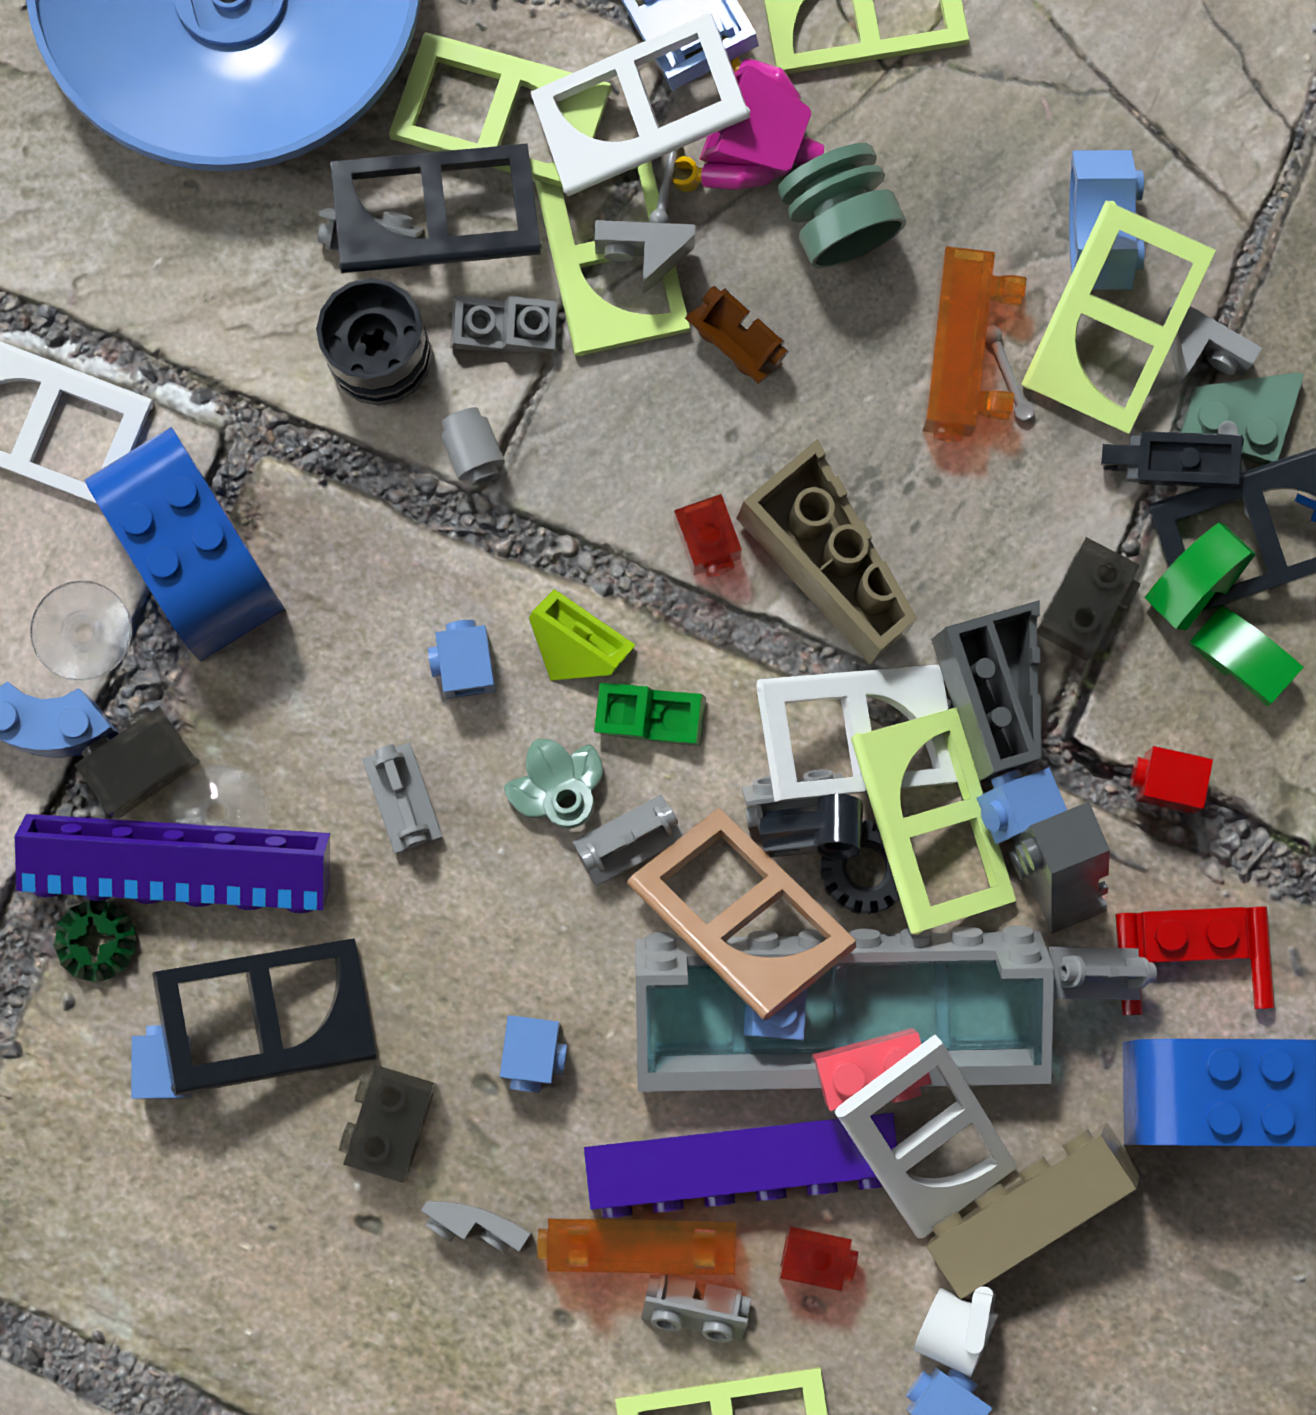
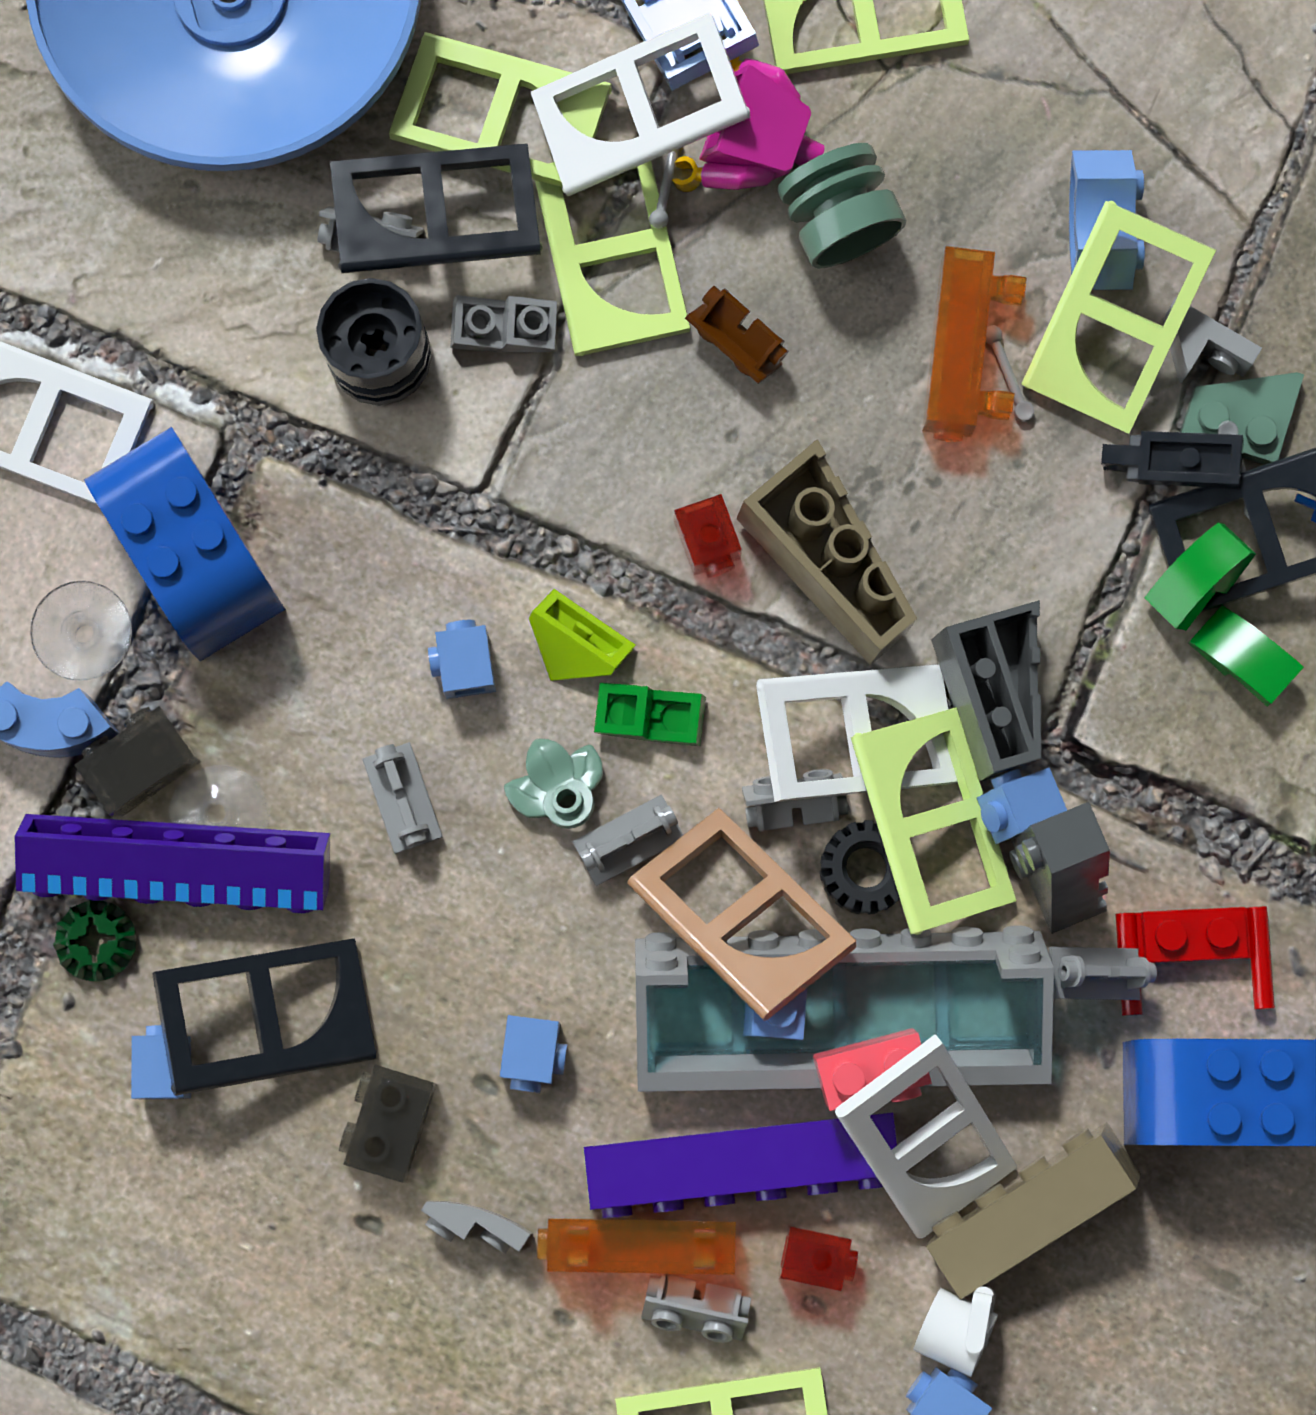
light grey brick [441,407,505,486] -> none
light grey slope [595,220,695,293] -> none
black piece [759,794,863,859] -> none
clear smoke brick [1037,537,1141,661] -> none
red brick [1130,746,1214,814] -> none

